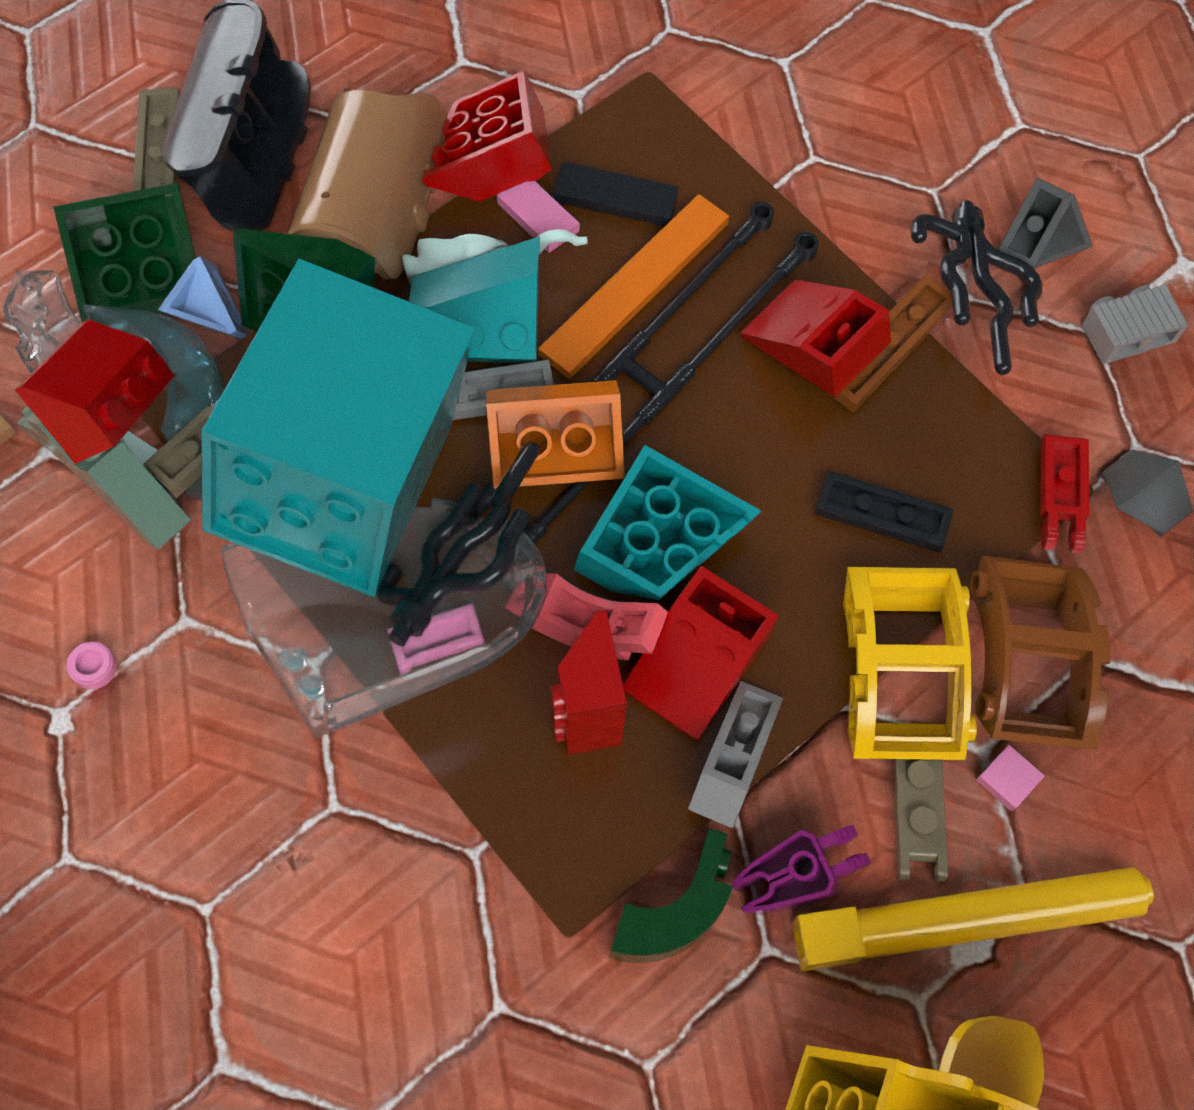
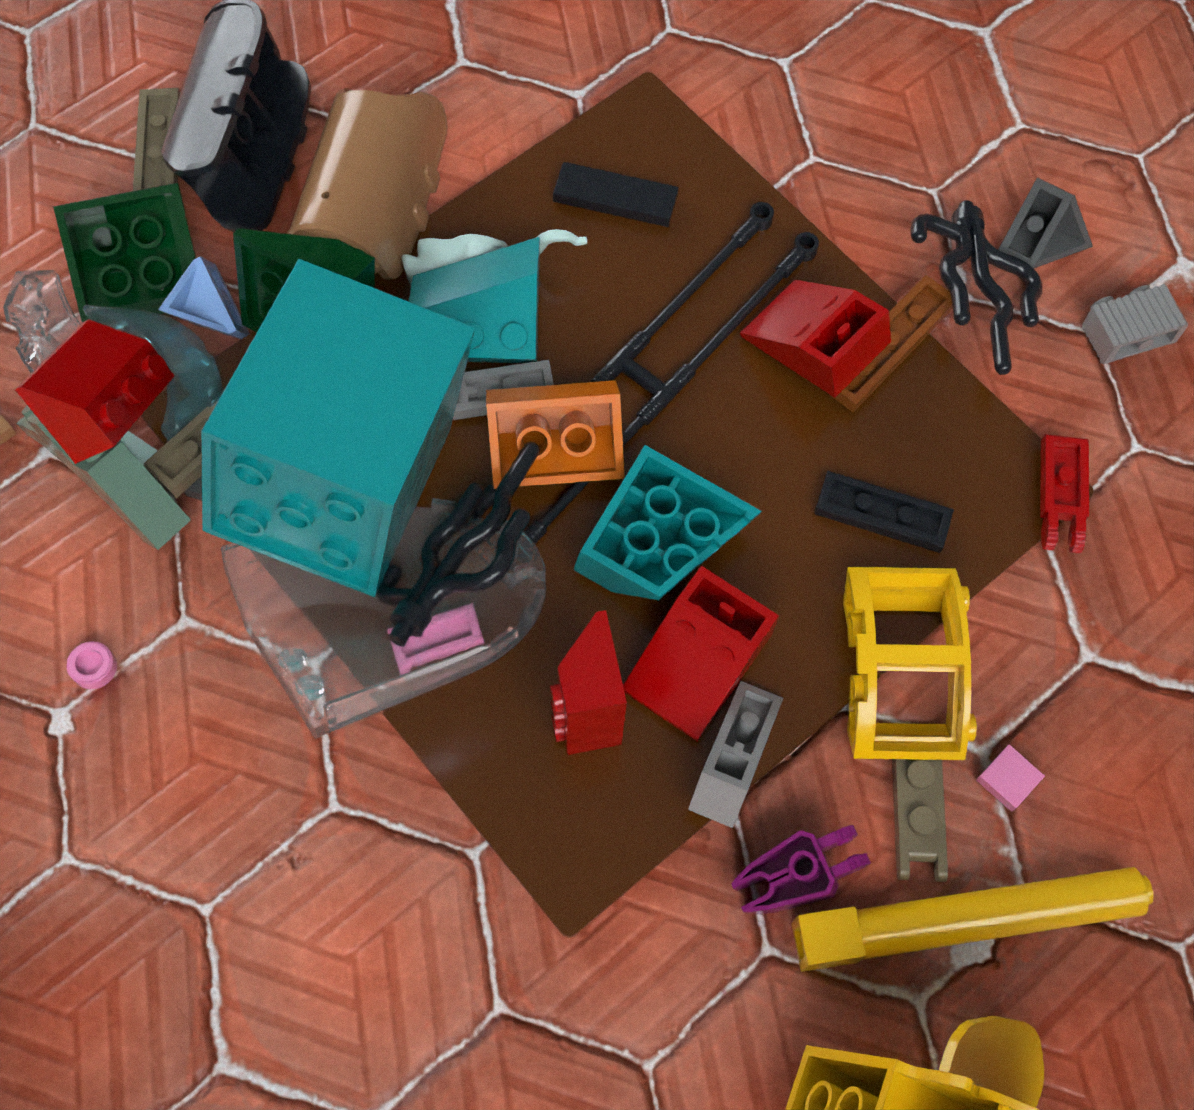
red wedge [421,70,552,202] -> none
bright pink tile [497,181,580,253] -> none
coral arch [508,573,668,660] -> none
orange tile [538,194,730,380] -> none
dark green arch [609,828,733,963] -> none
dark orange window [970,555,1110,750] -> none
dark grey slope [1100,449,1193,537] -> none

